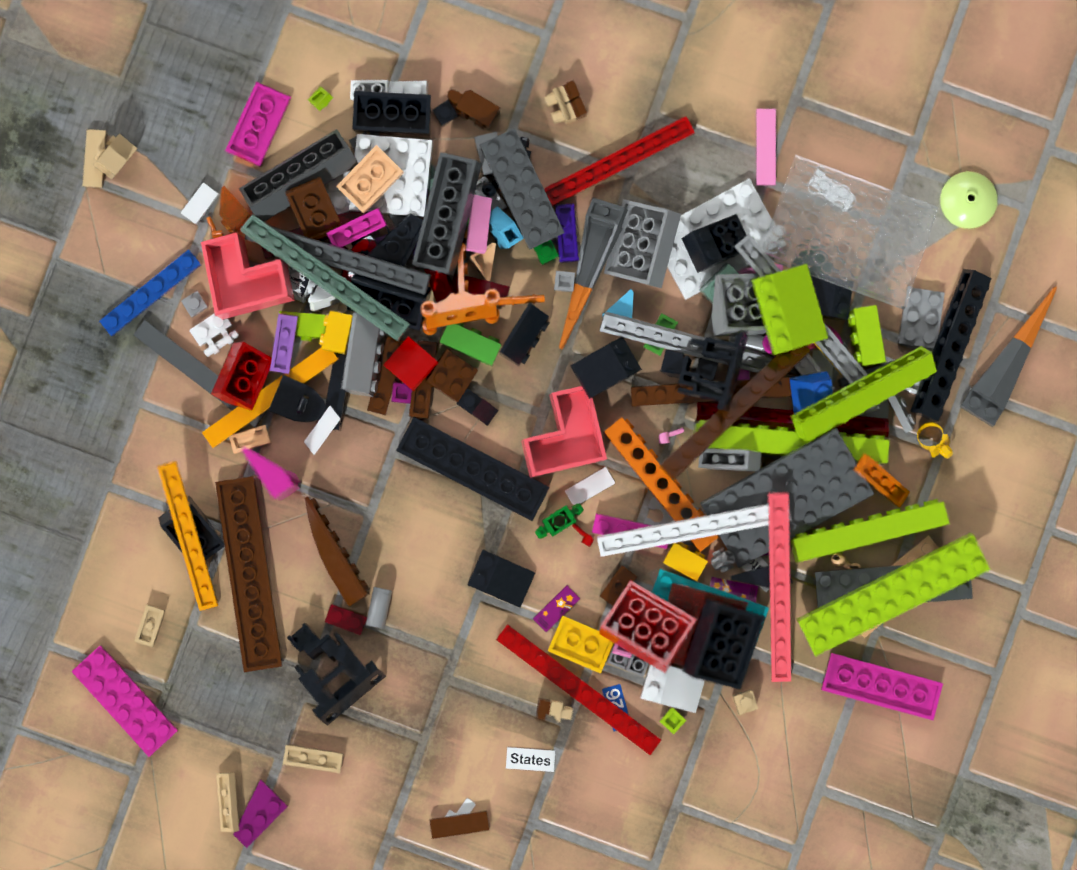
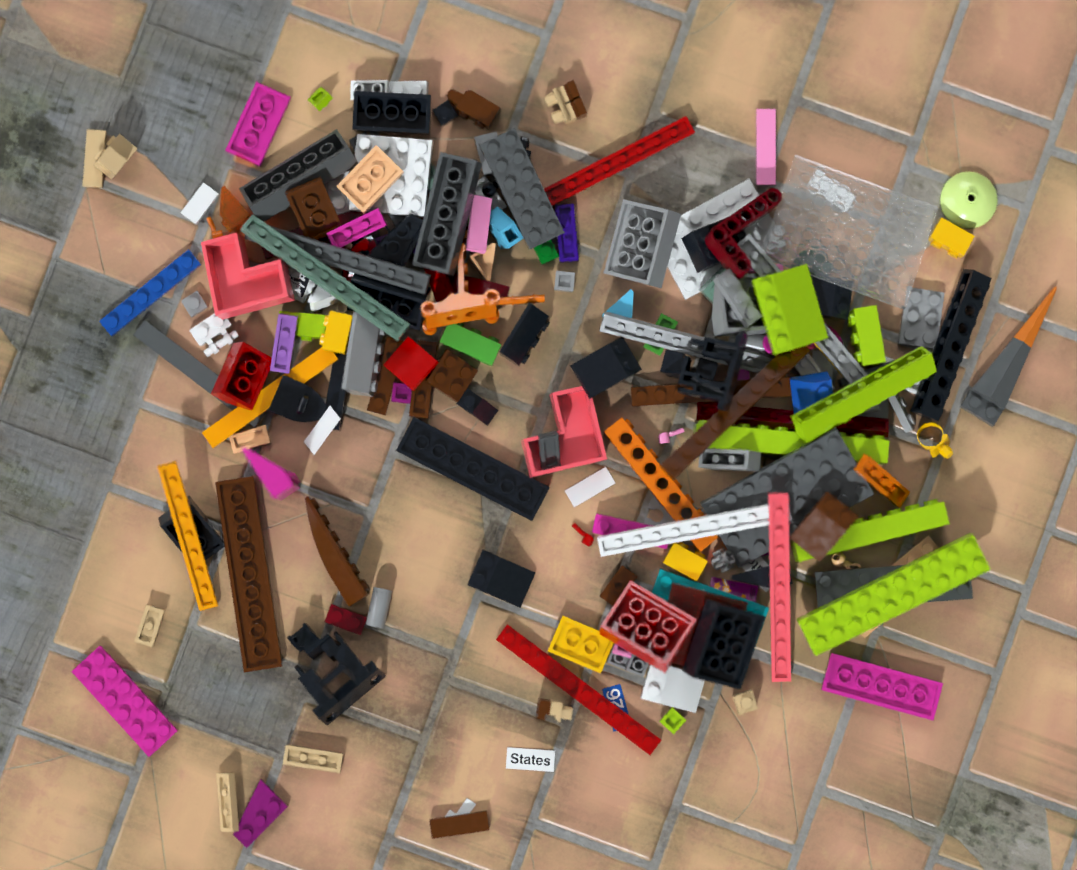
magenta sticker [533,586,580,632] -> none
green piece [535,503,584,539] -> none
dark grey plate [559,198,628,350] -> none
none -> dark grey tile [538,431,561,470]
none -> dark red beam [705,188,782,279]
none -> light grey plate [713,268,762,328]
none -> reddish brown slope [789,492,858,562]
none -> yellow brick [927,217,975,259]

